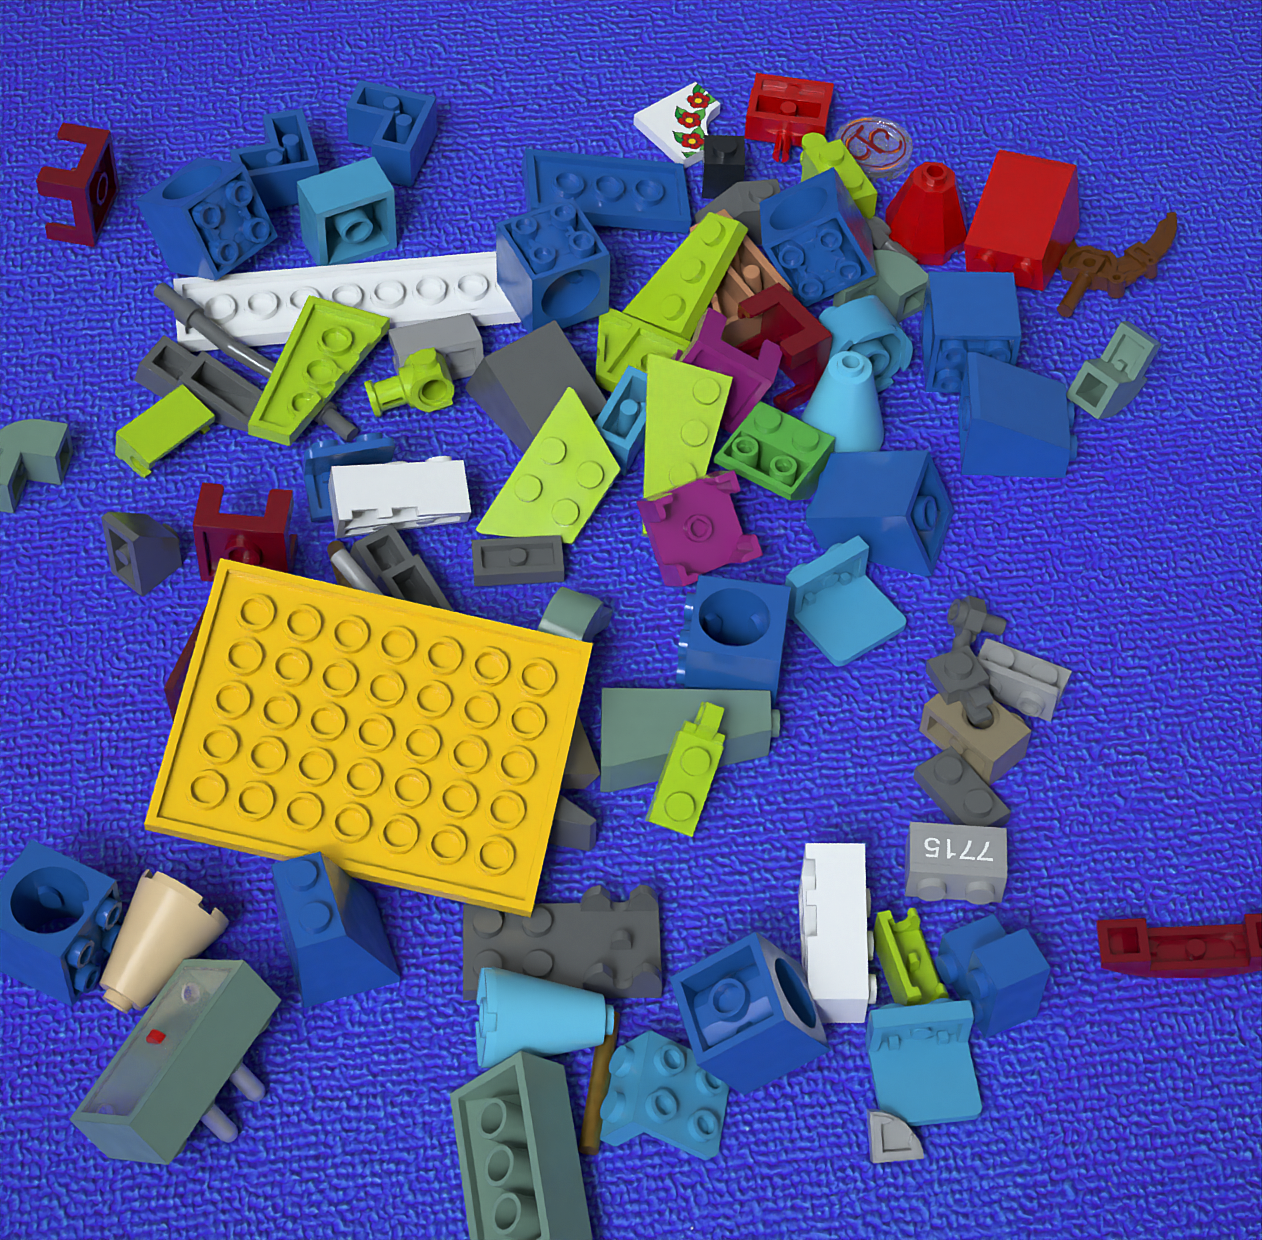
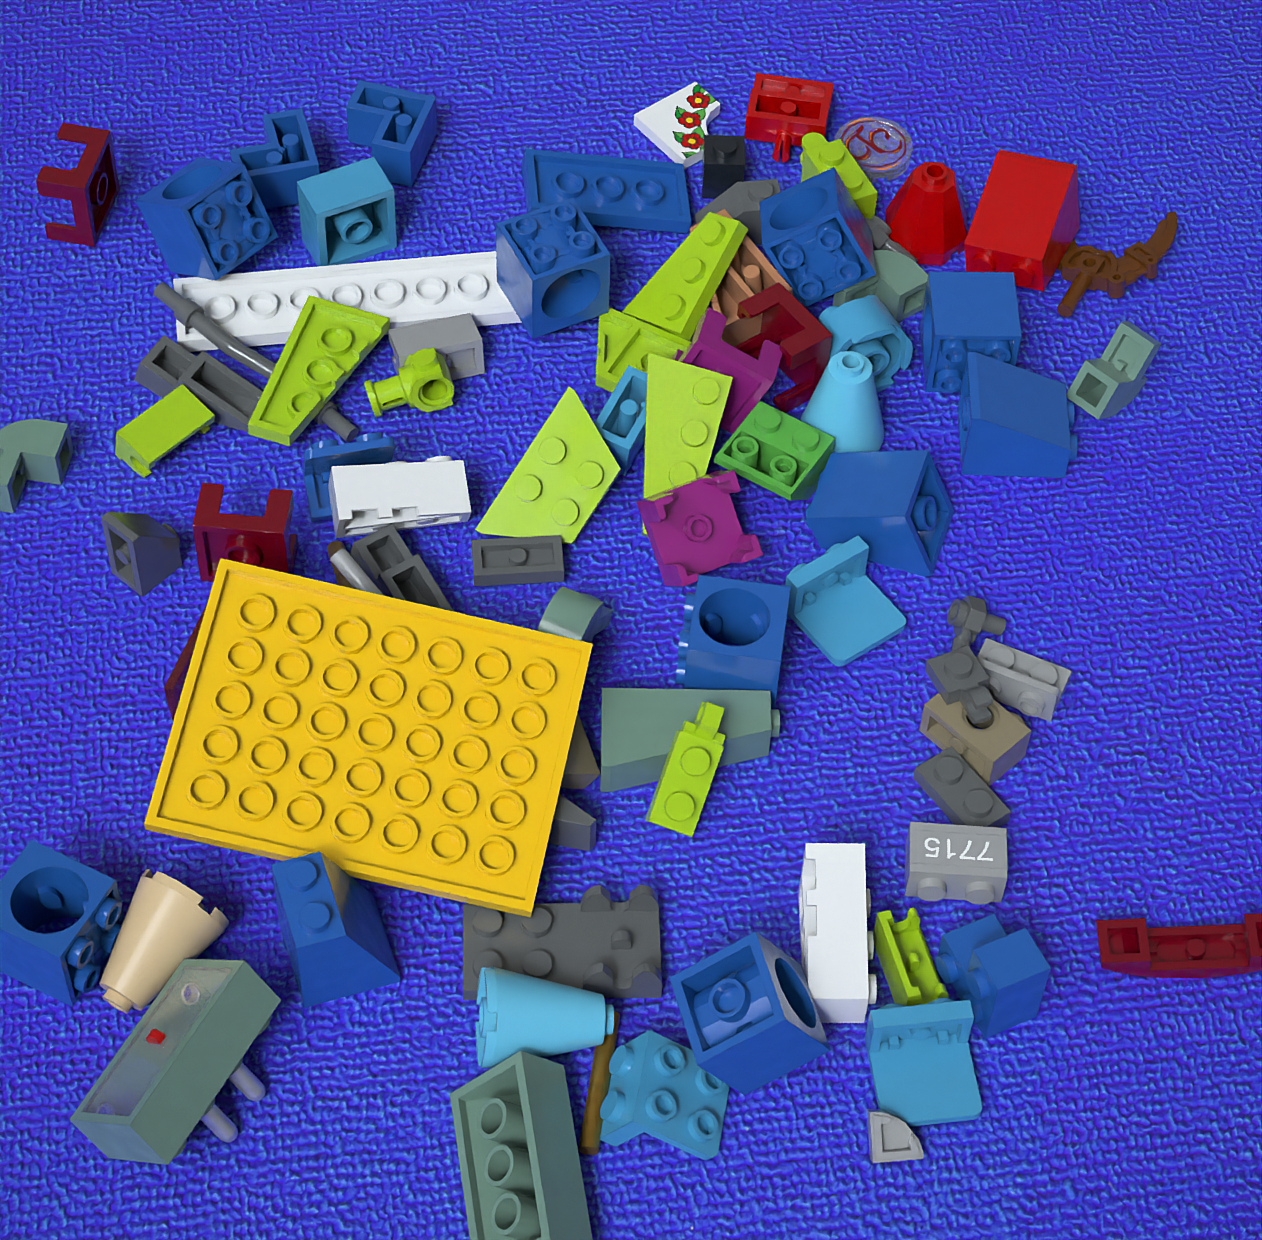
dark grey slope [465,320,607,454] -> none

